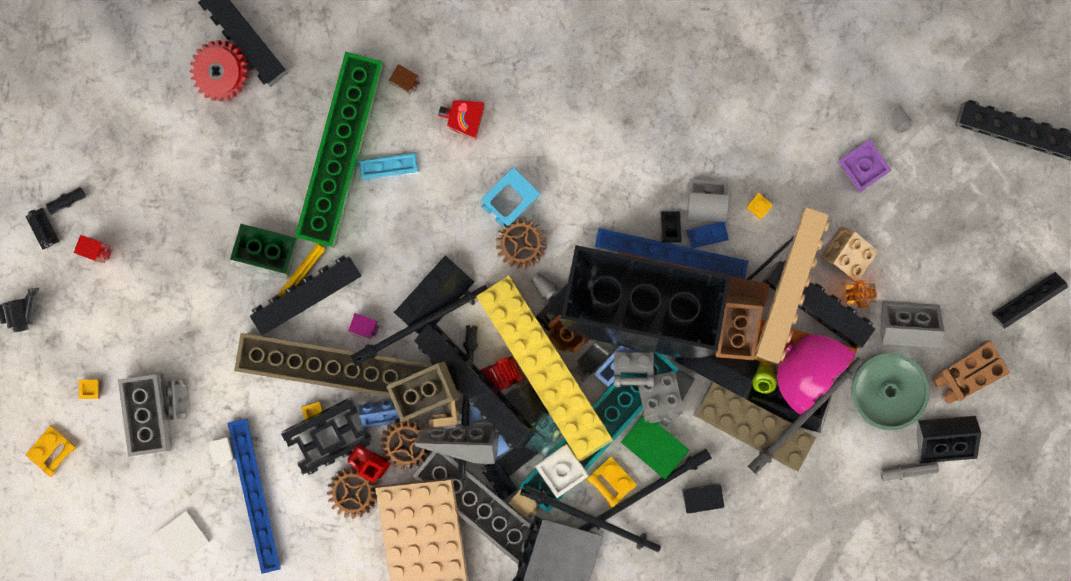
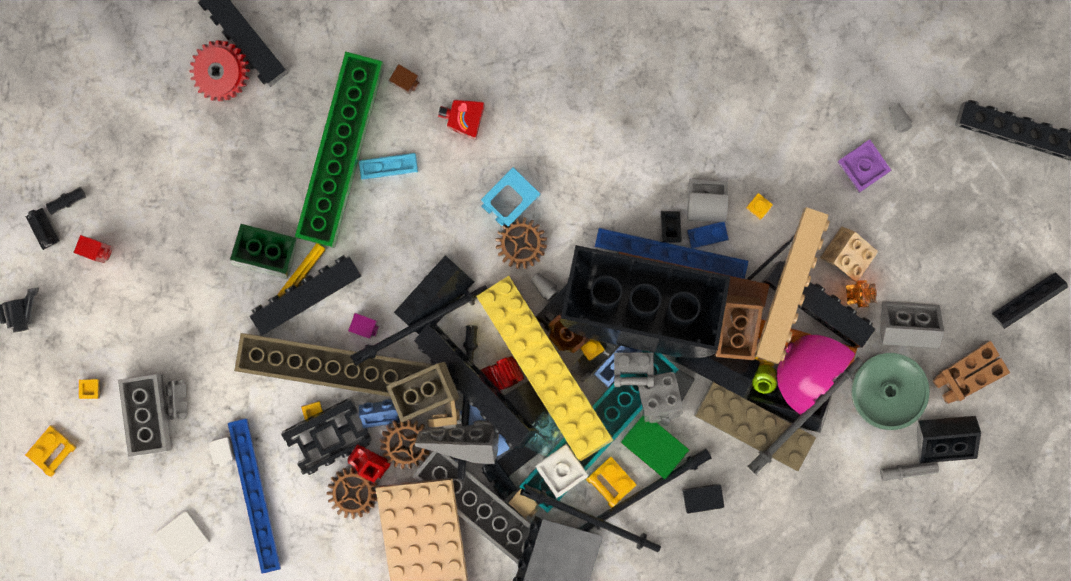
none -> yellow plate [580,339,605,362]

